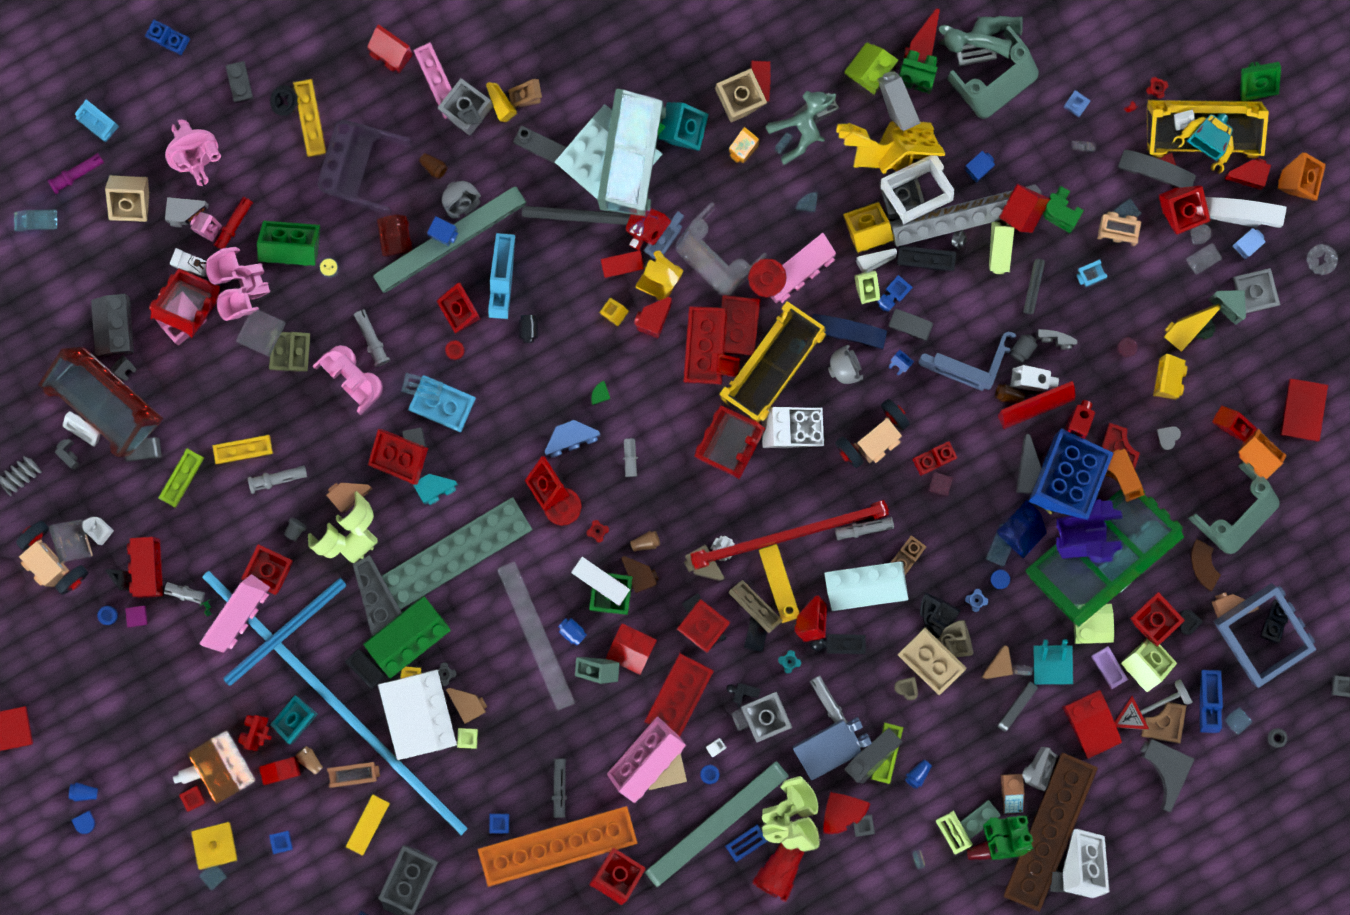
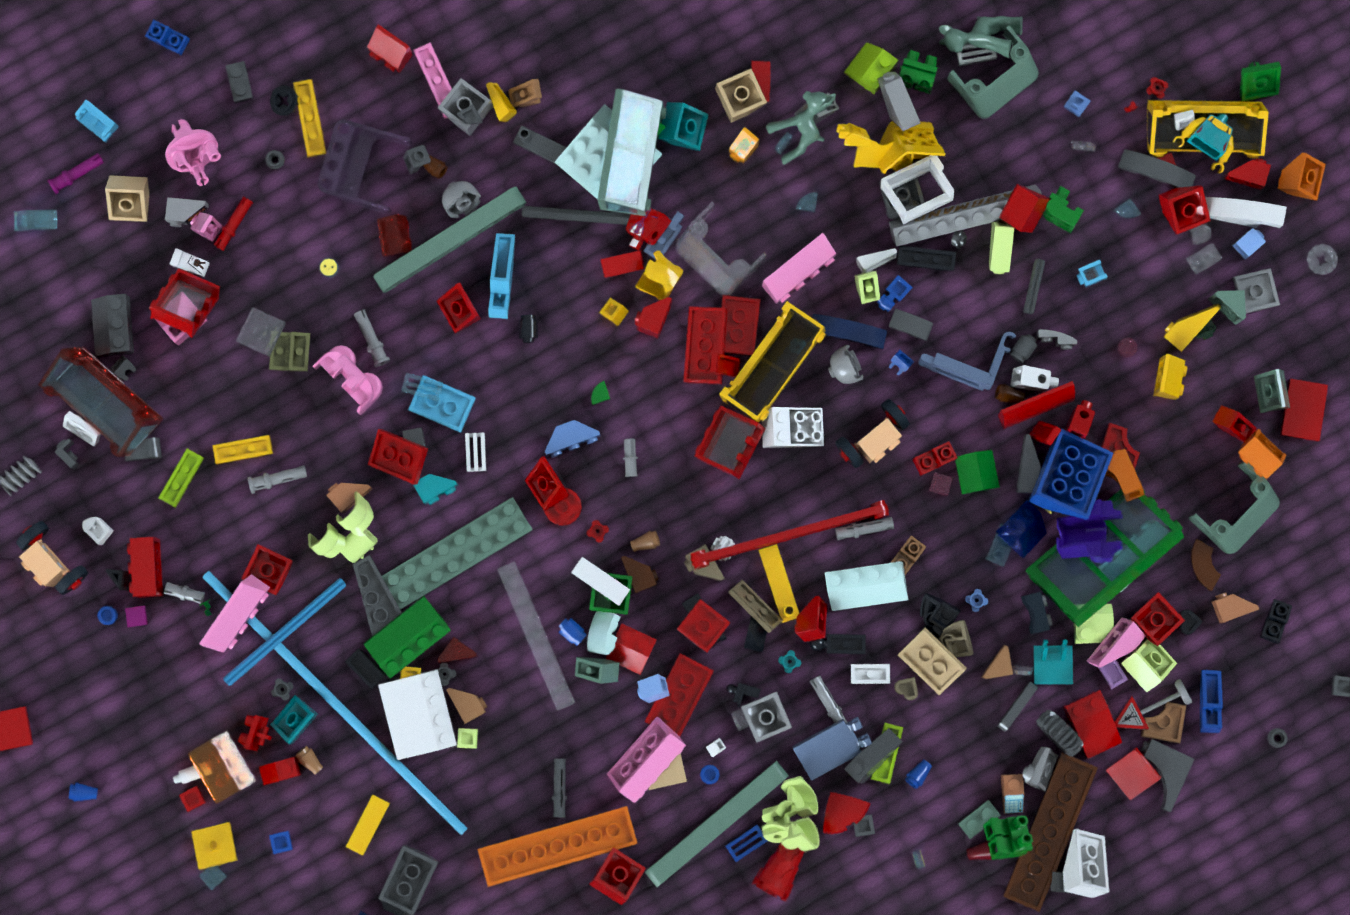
clear tile [49,519,93,563] -> none
blue tile [72,811,95,834] -> none
bright pink piece [206,247,270,321] -> none
green slope [257,221,320,266] -> none
dark grey piece [284,518,307,541] -> none
window [327,762,380,788] -> none
blue brick [427,216,459,246] -> none
red tile [445,340,465,360] -> none
blue tile [489,813,509,833] -> none
red tile [748,259,787,297] -> none
yellow slope [843,202,894,252] -> none
red slope [904,9,940,64] -> none
yellowish green tile [936,811,973,854] -> none
blue brick [964,151,995,183] -> none
blue tile [990,570,1010,589] -> none
light nougat window [1097,212,1141,246] -> none
light grey tile [1156,427,1181,450] -> none
sand blue window [1213,583,1316,688] -> none
clear light blue tile [1224,707,1253,735] -> none
none -> dark grey plate [265,150,285,169]
none -> dark grey plate [271,679,294,700]
none -> dark grey bracket [403,145,431,175]
none -> clear red slope [438,637,478,663]
none -> white tile [465,432,486,472]
none -> light aqua slope [587,611,620,655]
none -> light blue brick [637,674,670,703]
none -> white plate [851,664,890,684]
none -> green slope [955,450,1000,495]
none -> black brick [1021,592,1052,634]
none -> red tile [1029,421,1061,446]
none -> dark grey gear [1036,710,1084,757]
none -> bright pink slope [1087,617,1146,668]
none -> red tile [1106,747,1161,800]
none -> sand green slope [1254,369,1290,413]

